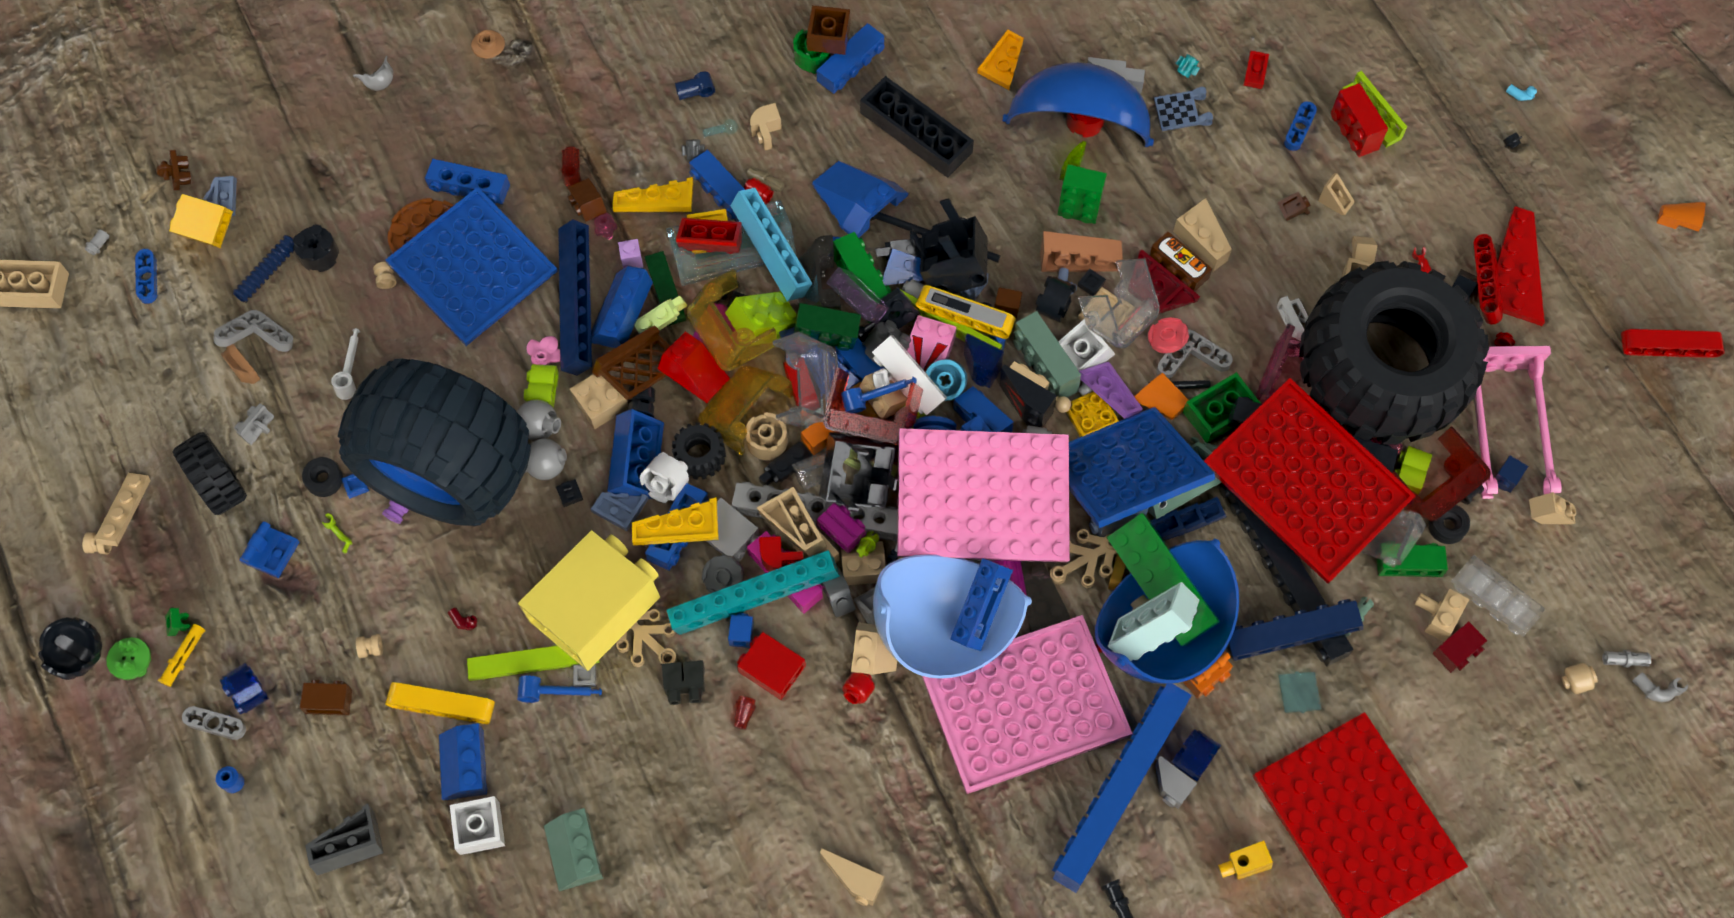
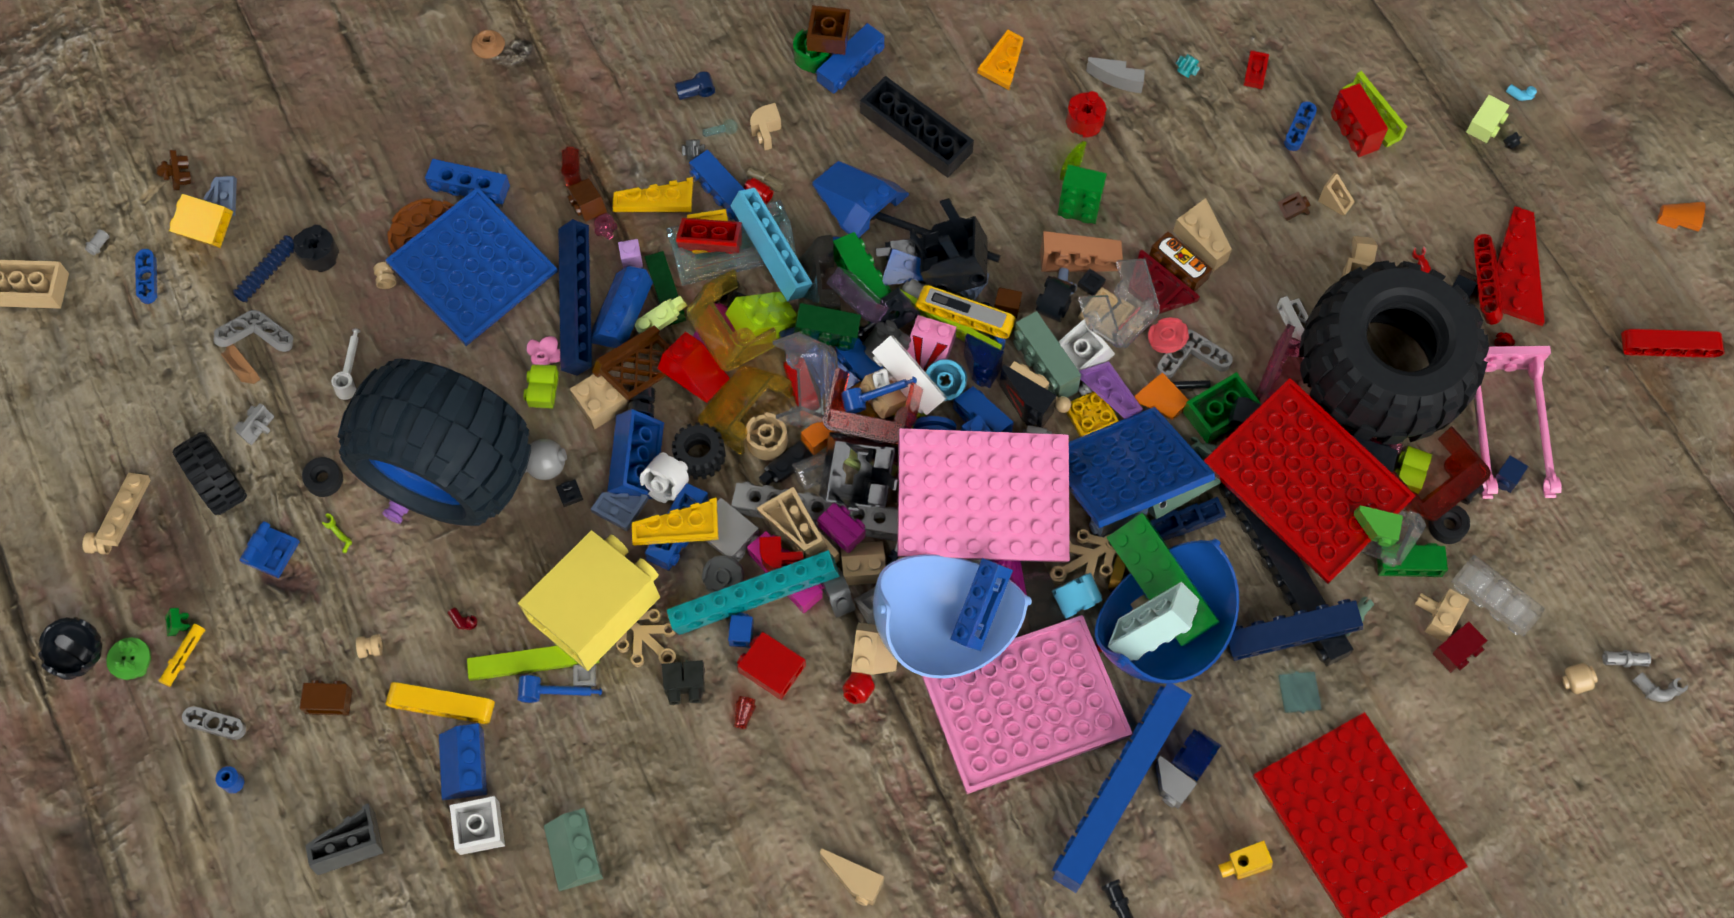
clear blue brick [219,662,270,715] -> none
blue tile [341,474,369,499] -> none
light grey hair [353,56,394,91] -> none
light grey brick [516,400,561,441] -> none
lime axle [856,531,879,558] -> none
blue windscreen [1002,62,1154,147] -> none
sand blue flag [1154,87,1213,131] -> none
orange brick [1183,651,1233,699] -> none
tan slope [1529,492,1576,524] -> none
none -> medium azure brick [1052,573,1103,618]
none -> bright green slope [1354,505,1403,547]
none -> yellowish green brick [1466,95,1510,143]

